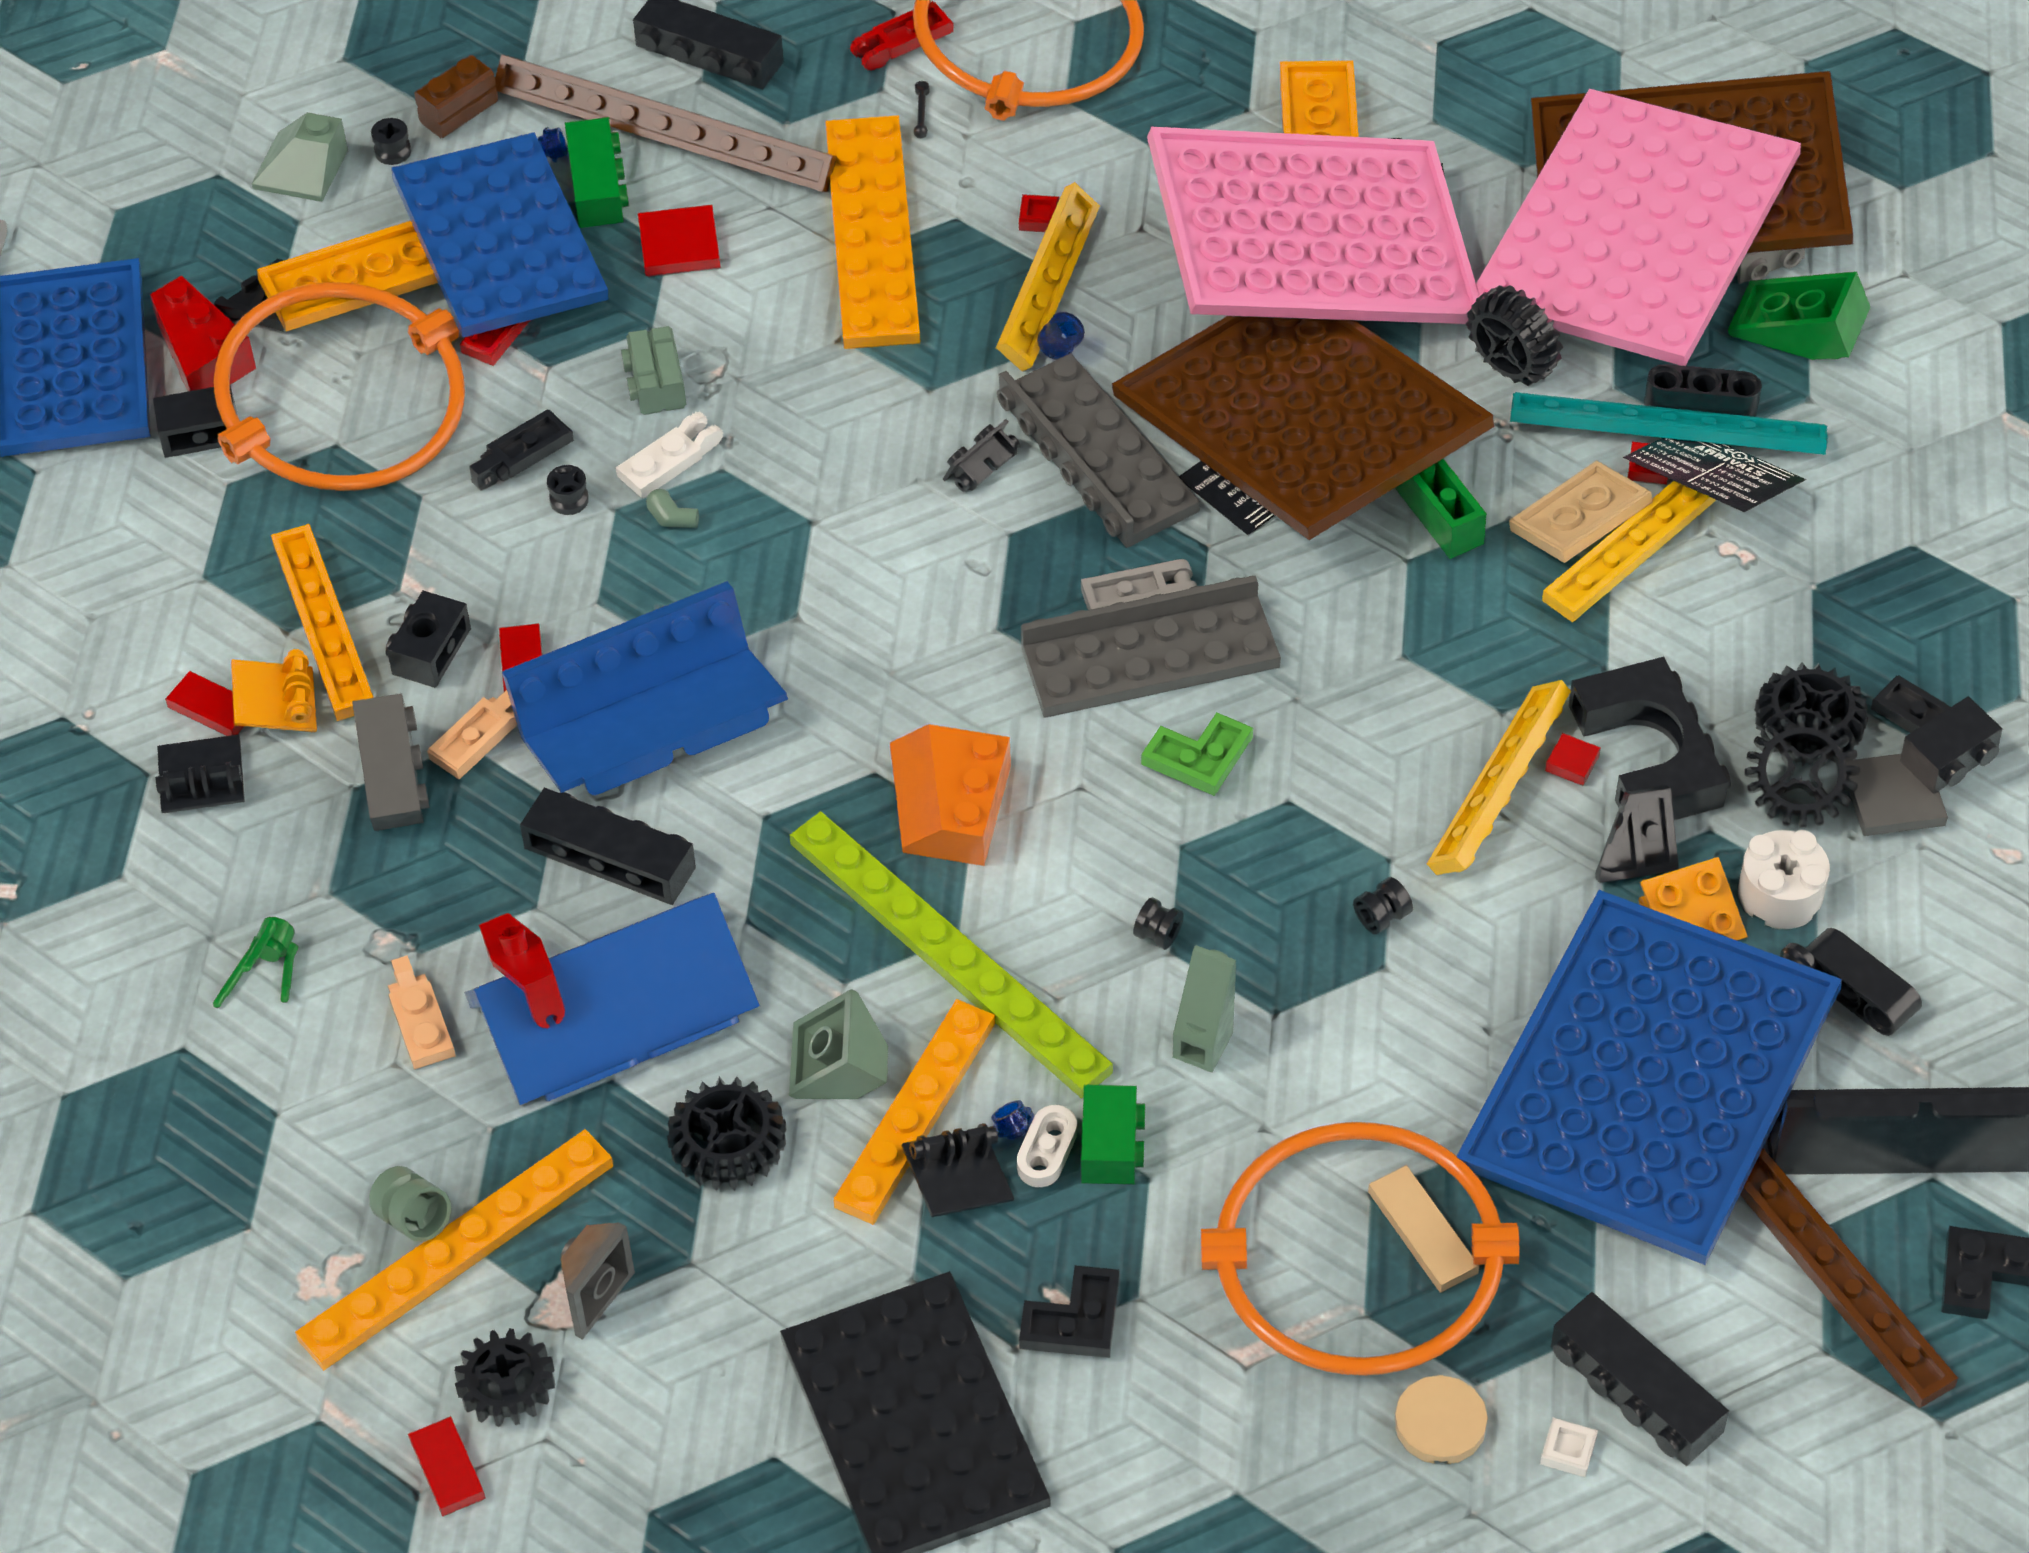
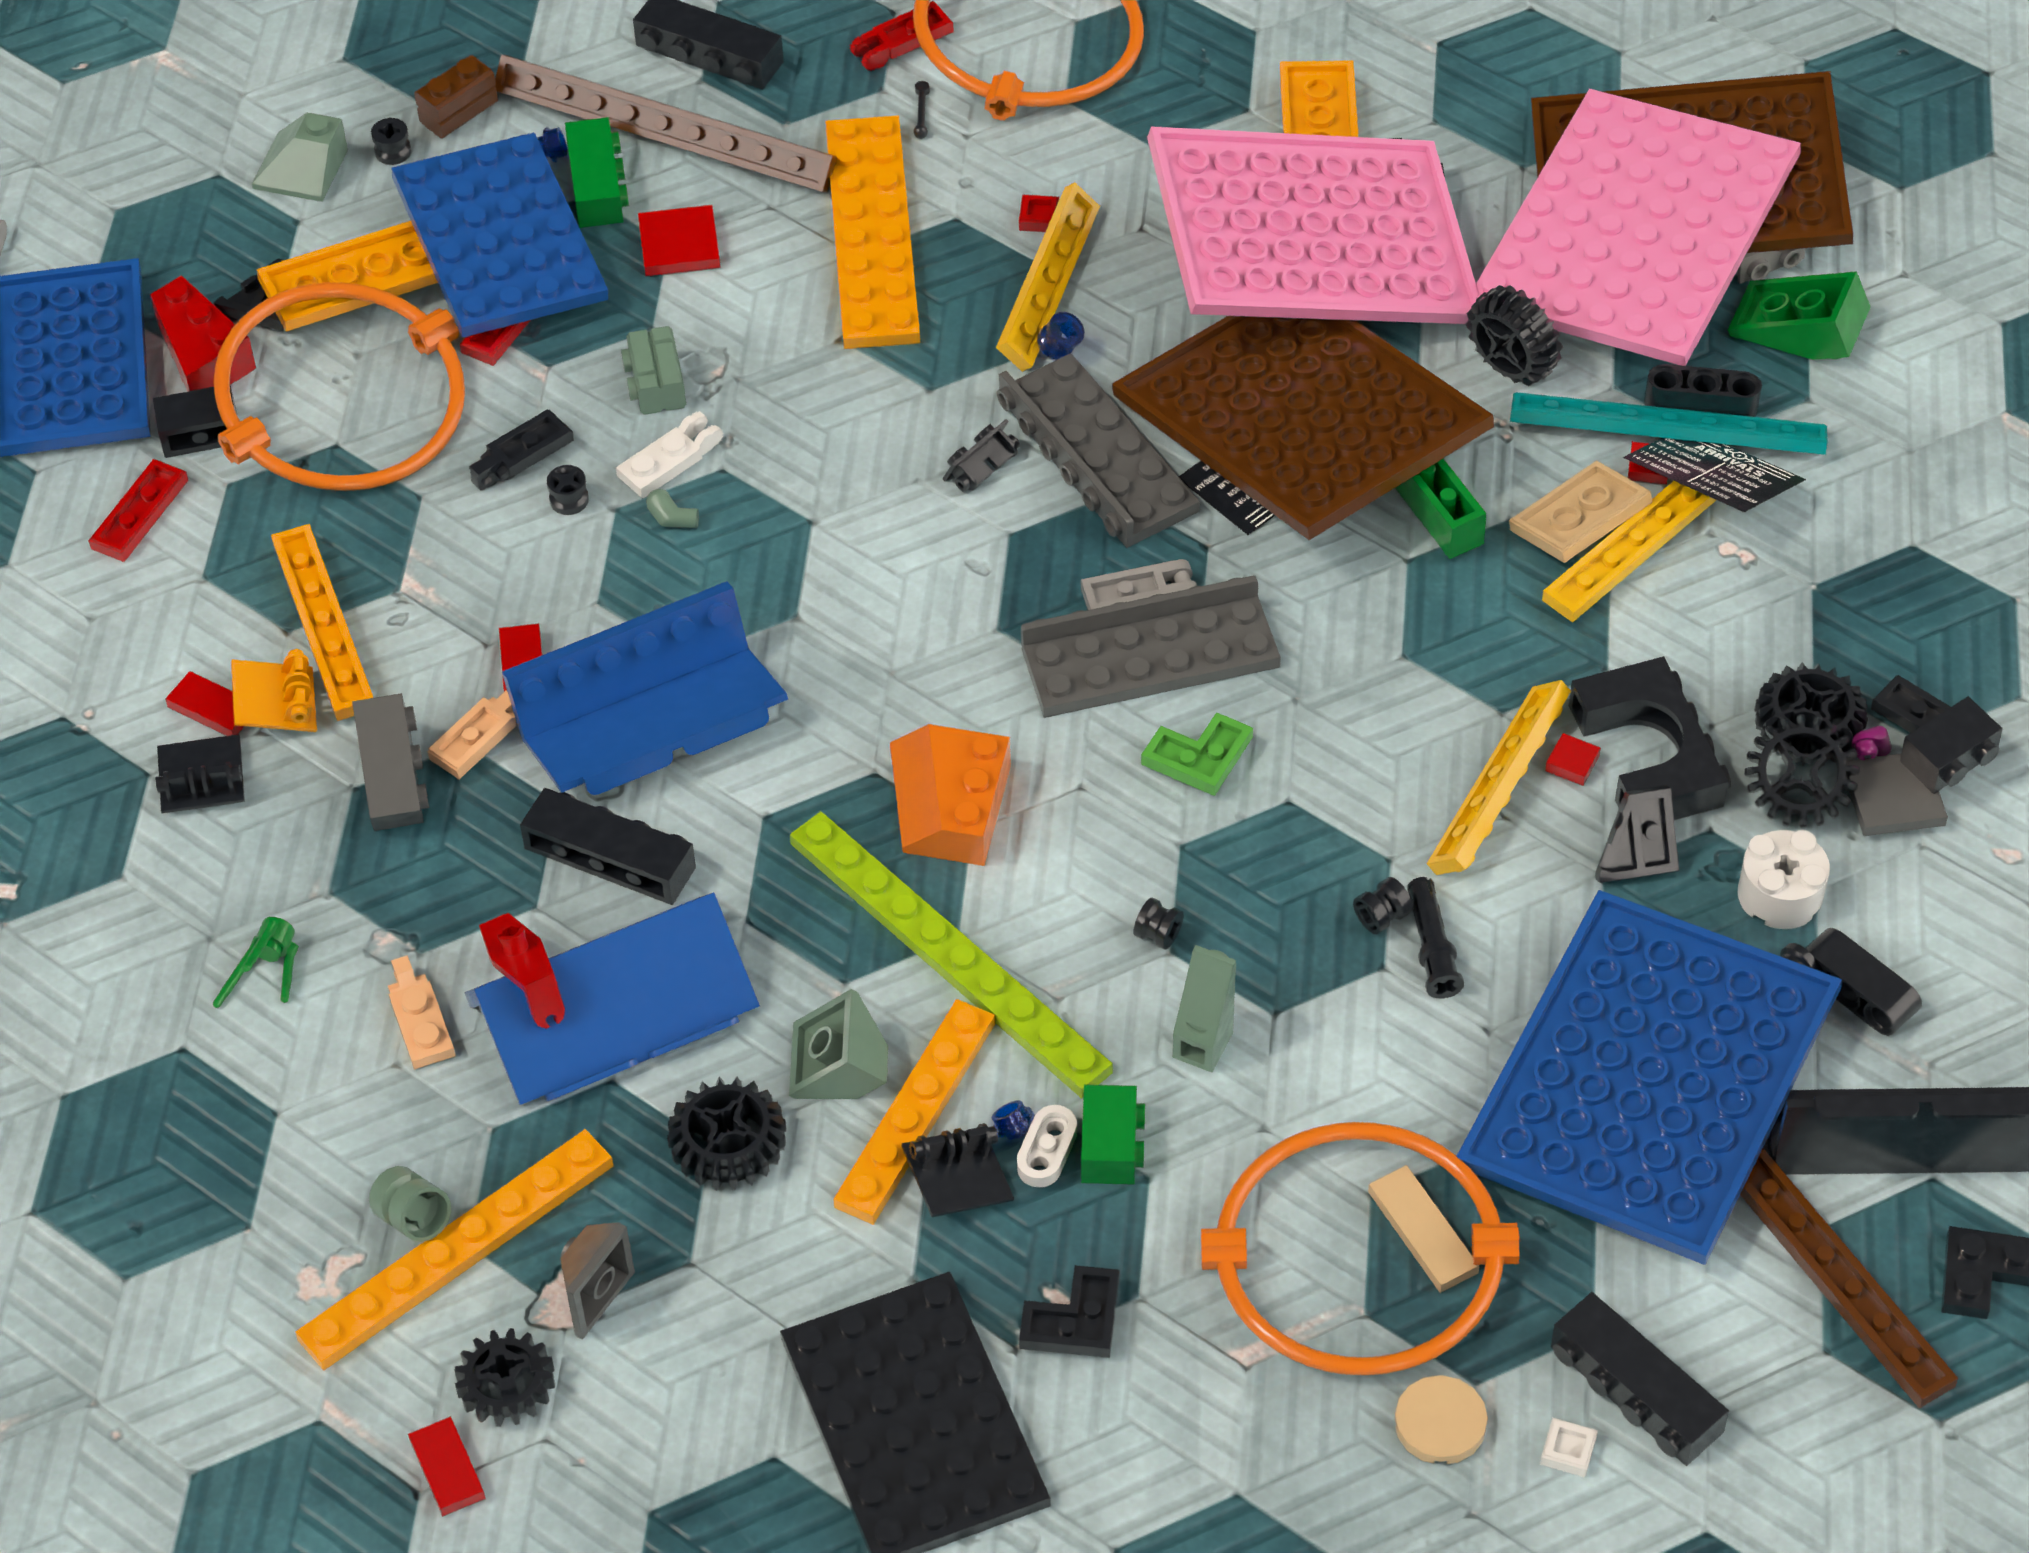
black brick [385,590,471,688] -> none
light orange hinge [1639,857,1748,941] -> none
none -> red tile [88,459,189,562]
none -> black pin [1407,877,1464,999]
none -> magenta arm [1852,726,1892,760]

